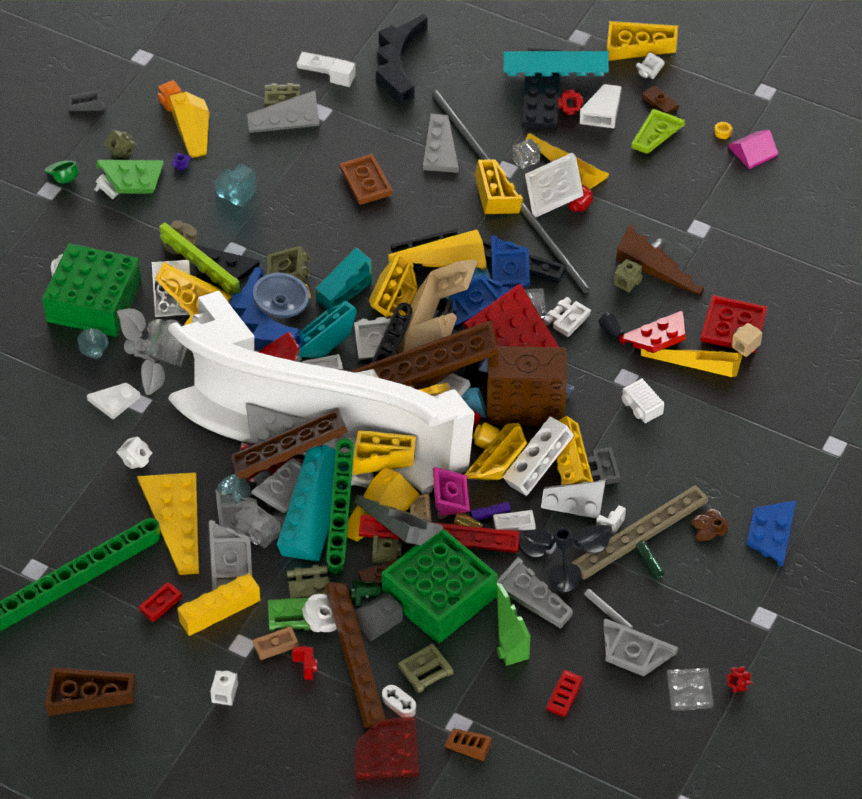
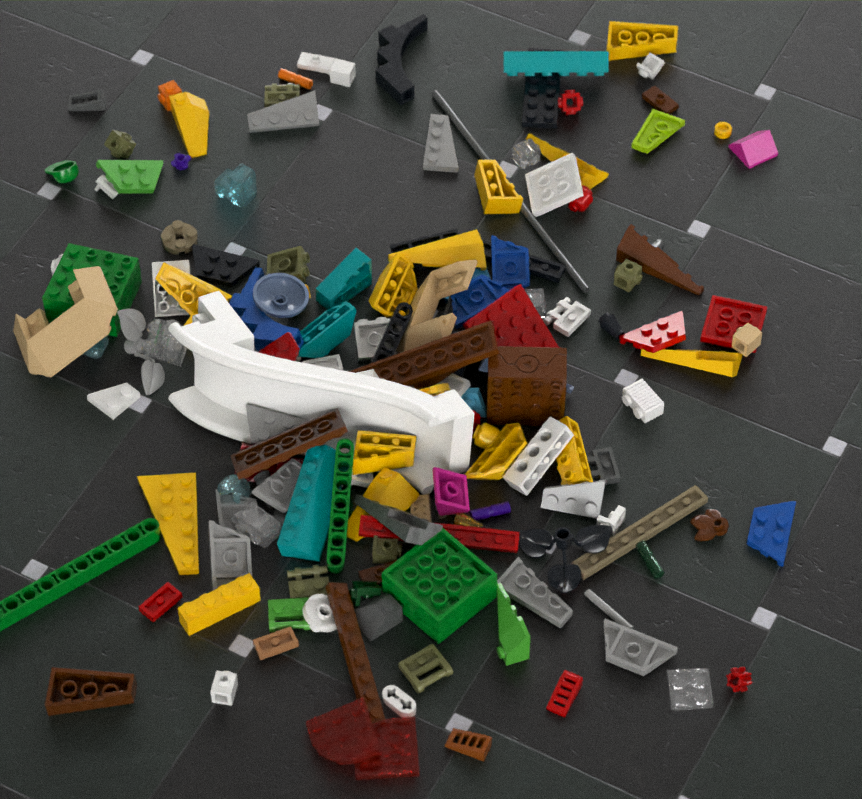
white brick [117,436,152,469] -> none
lime plate [159,222,240,295] -> none
red bracket [292,646,317,680] -> none
dark orange plate [339,154,393,205] -> none
white plate [493,510,536,532] -> none
white slope [580,84,621,128] -> none
none -> tan slope [13,266,118,377]
none -> orange piece [278,68,313,90]
none -> clear red plate [306,697,381,764]

